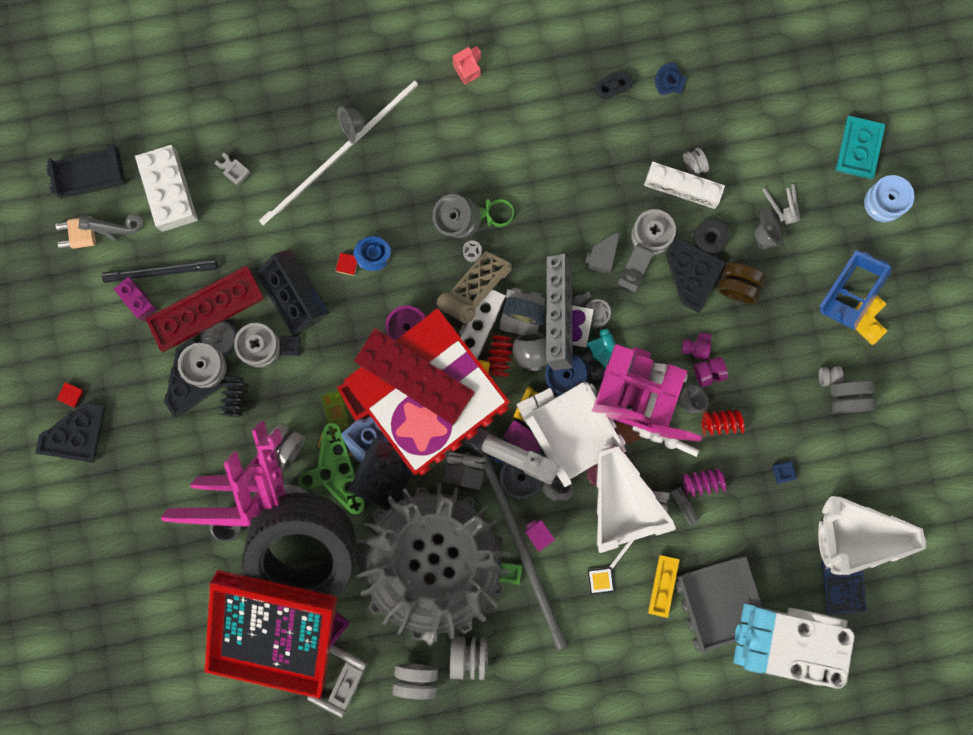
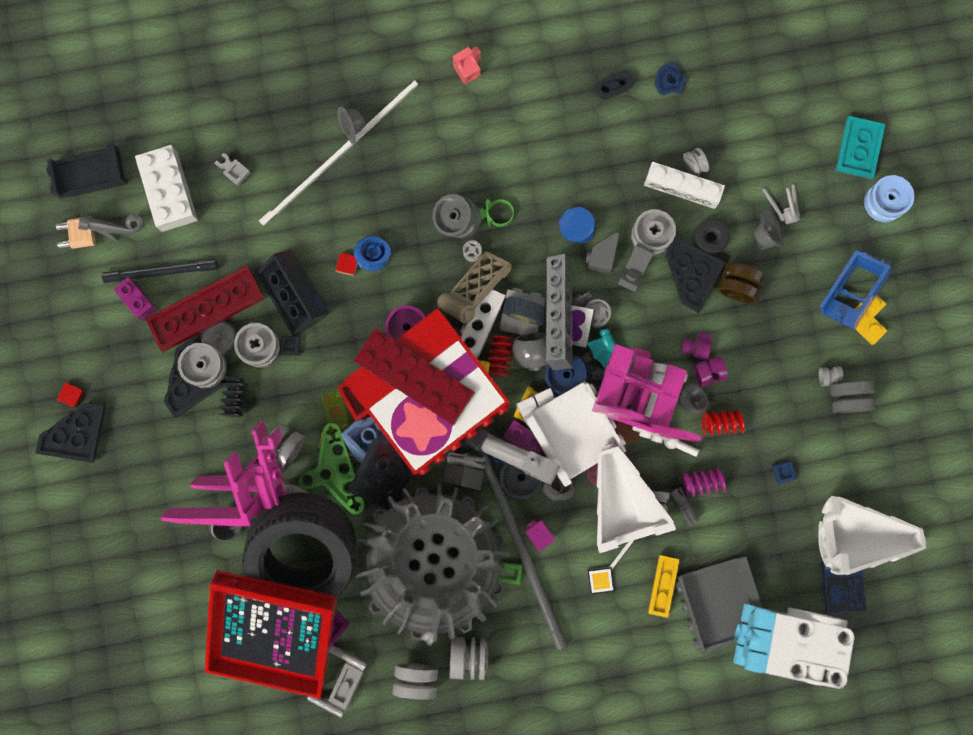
none -> blue hat [558,207,595,243]

